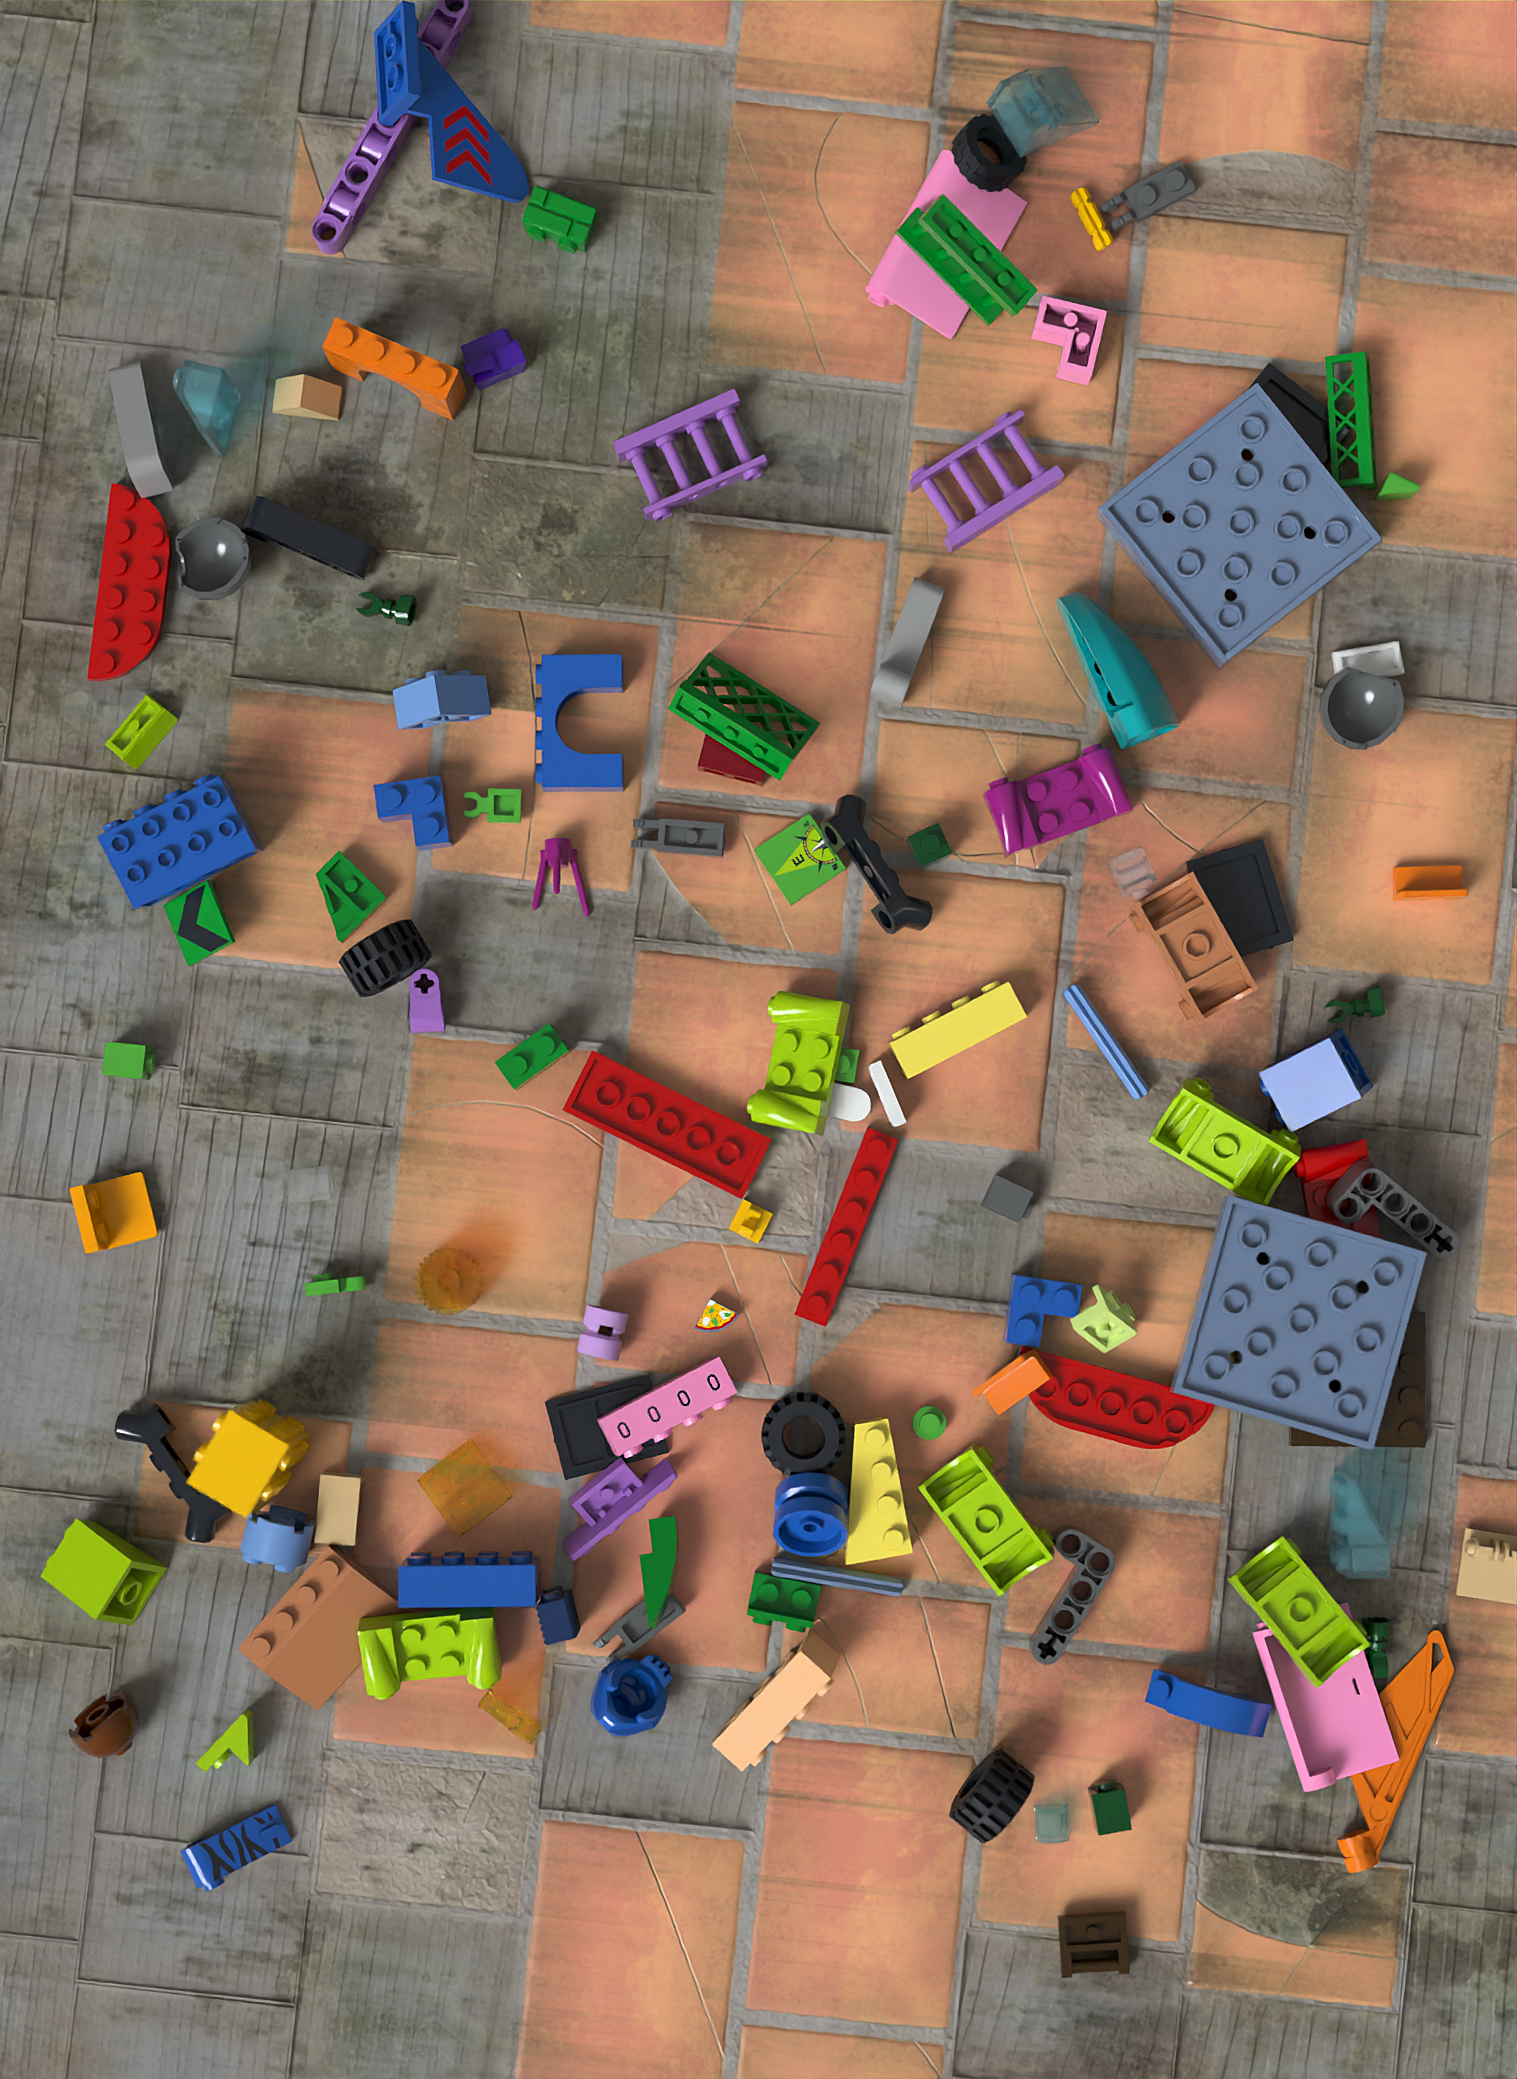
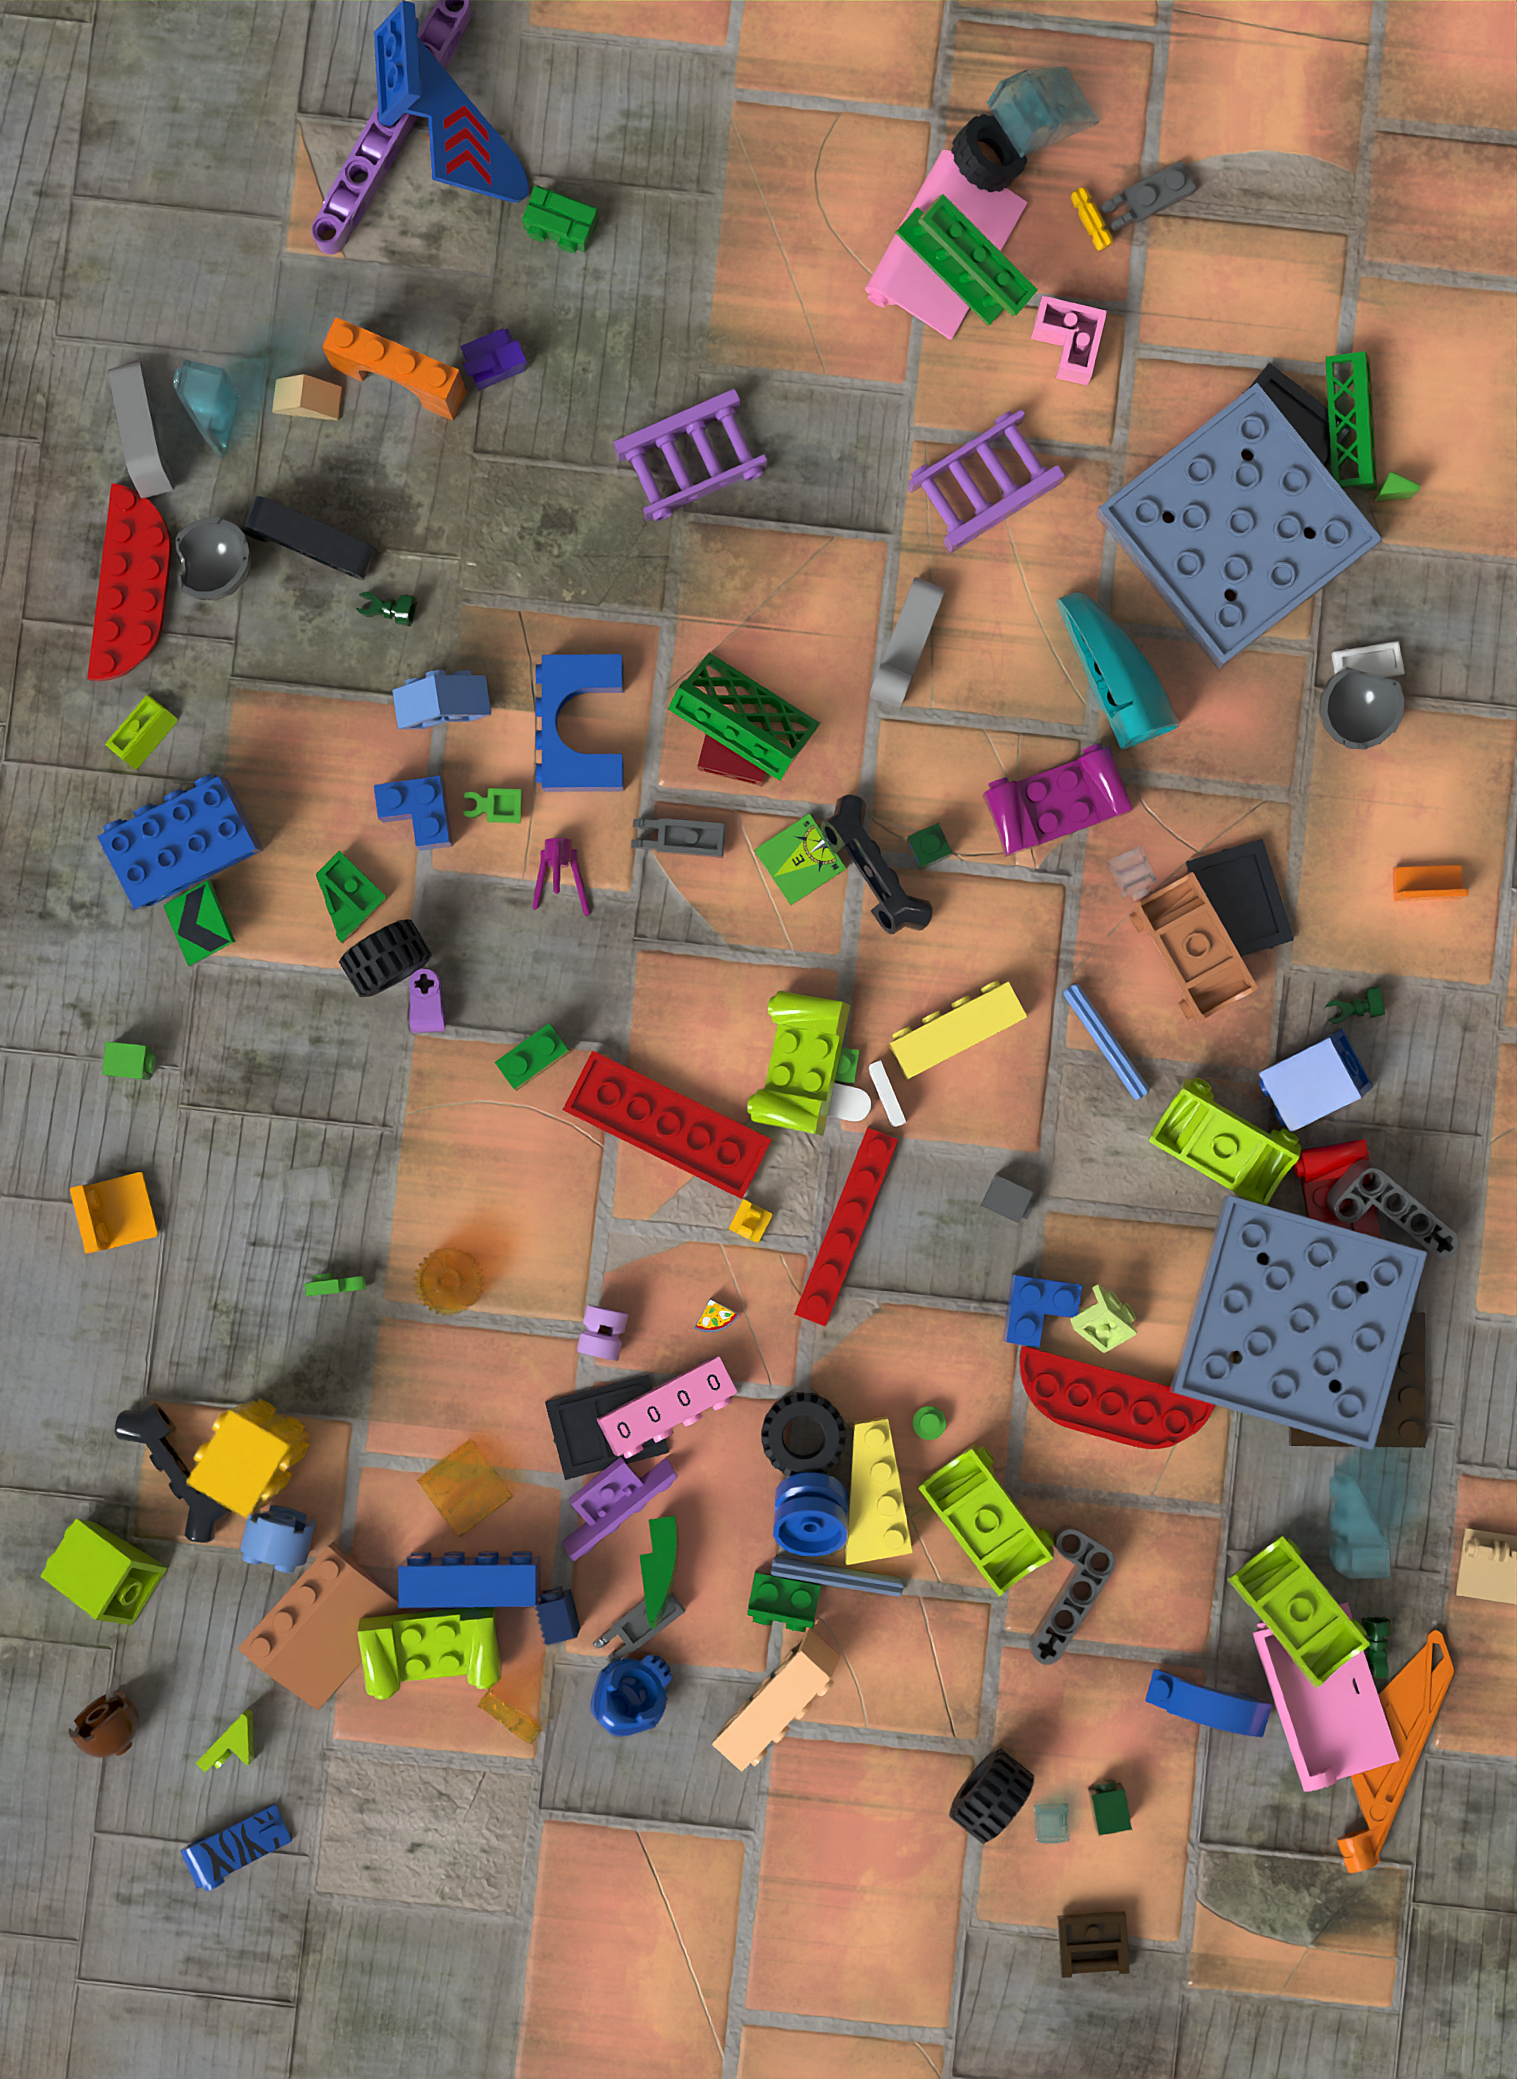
tan panel [314,1472,365,1546] -> none
orange panel [972,1349,1054,1416] -> none

